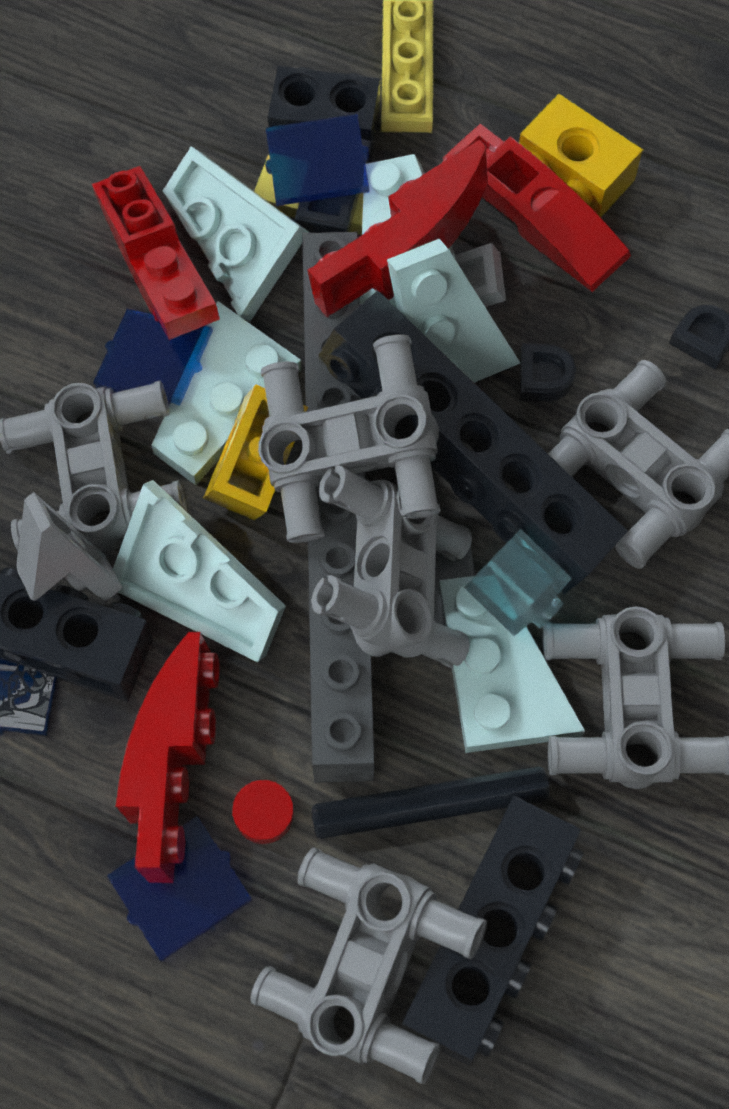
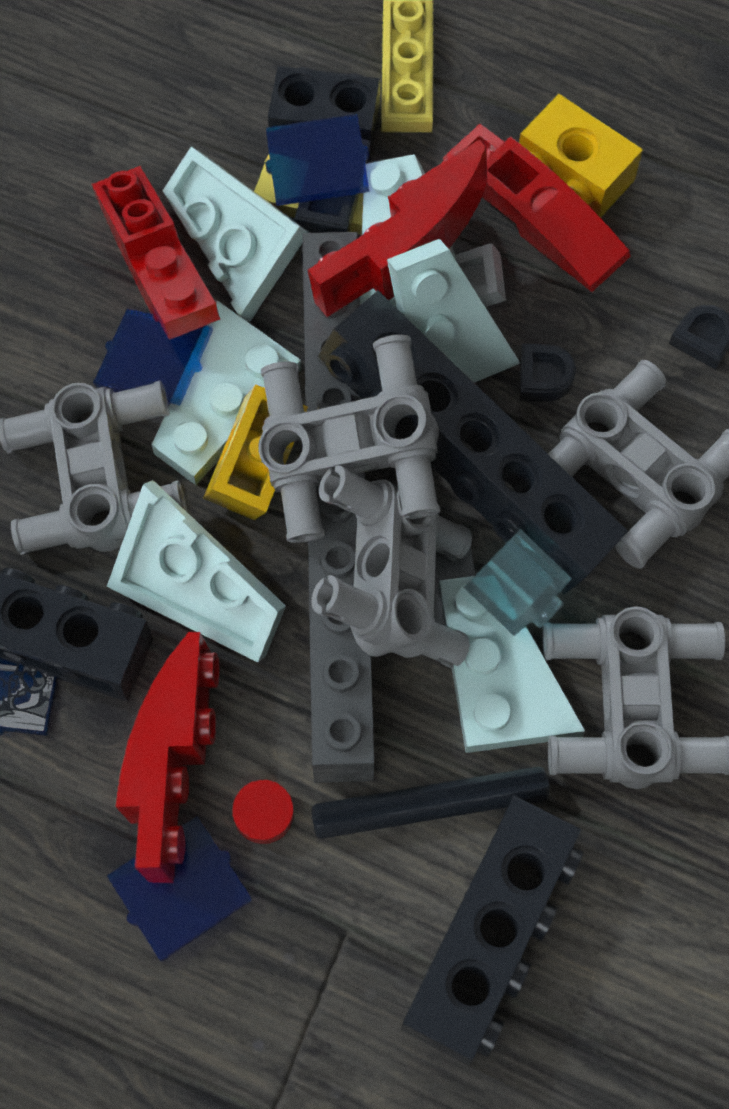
light grey slope [17,492,123,602] -> none
light grey piece [250,848,487,1084] -> none

